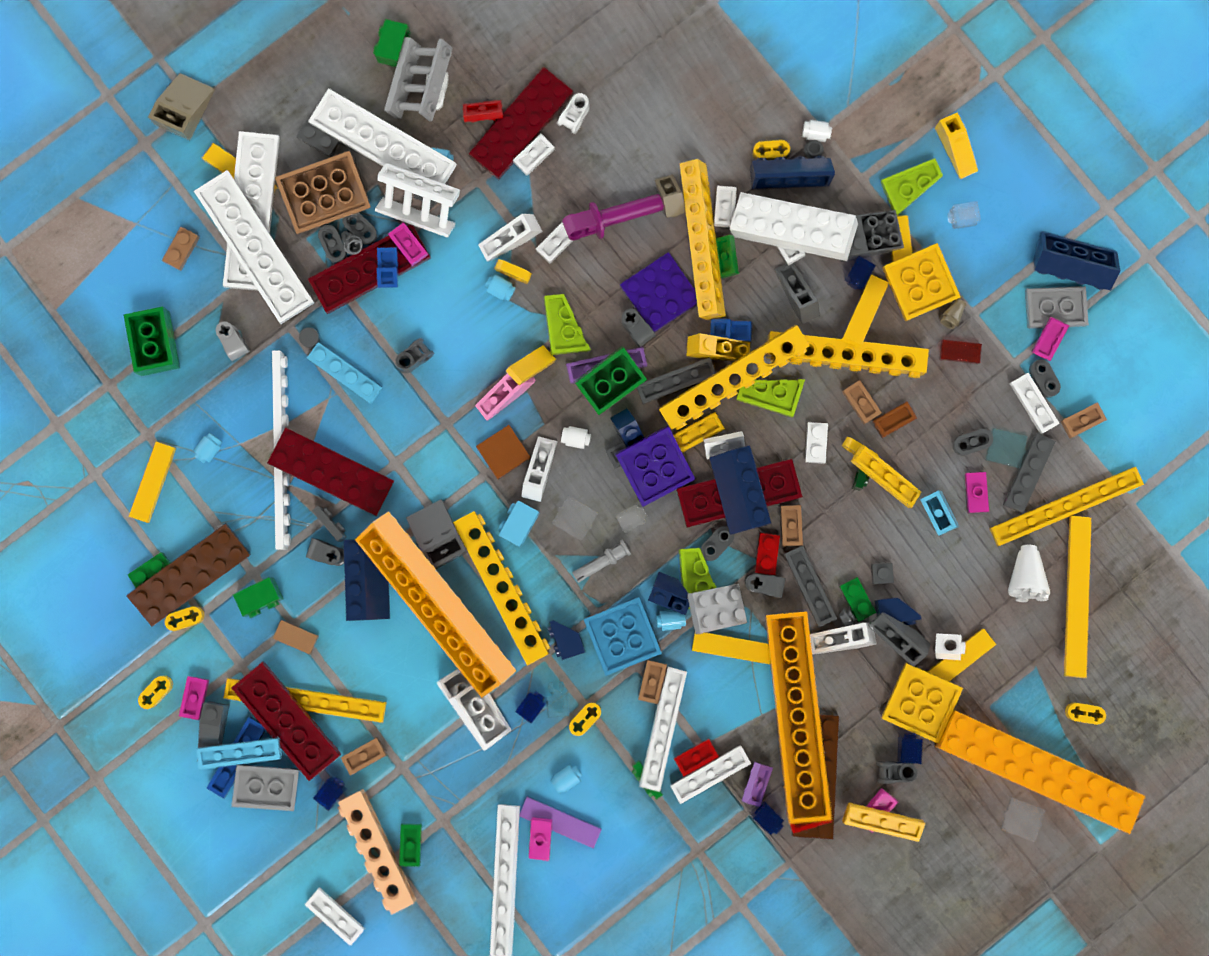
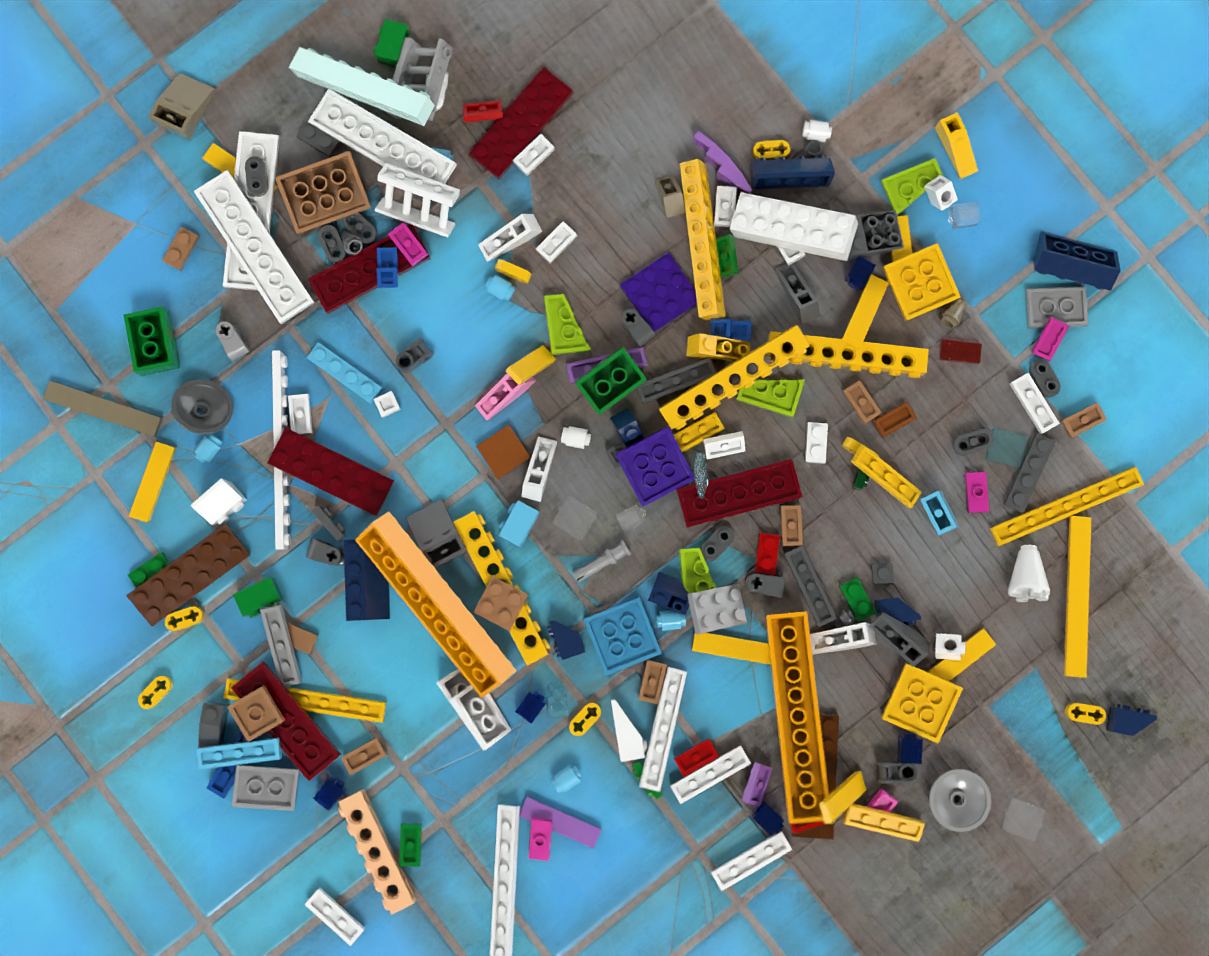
dark pink plate [179,676,209,720] -> none
dark grey tile [299,328,320,348] -> none
white piece [558,93,589,134] -> none
magenta piece [562,194,663,240] -> none
dark blue slope [709,445,771,535] -> none
light orange brick [935,710,1145,834] -> none
none -> dark tan tile [43,381,163,437]
none -> dark grey dish [171,379,233,435]
none -> white slope [190,478,247,526]
none -> medium nougat plate [227,685,285,742]
none -> dark grey plate [245,156,268,197]
none -> light grey plate [260,604,302,686]
none -> white plate [288,394,313,435]
none -> light aqua brick [289,47,435,126]
none -> white plate [374,391,401,418]
none -> medium nougat plate [474,576,528,631]
none -> white slope [611,699,648,762]
none -> medium lavender slope [693,131,752,194]
none -> clear light blue slope [694,453,708,498]
none -> white plate [711,831,792,891]
none -> yellow tile [820,771,866,824]
none -> white brick [924,175,958,210]
none -> light grey dish [929,769,991,832]
none -> dark blue slope [1106,704,1157,736]

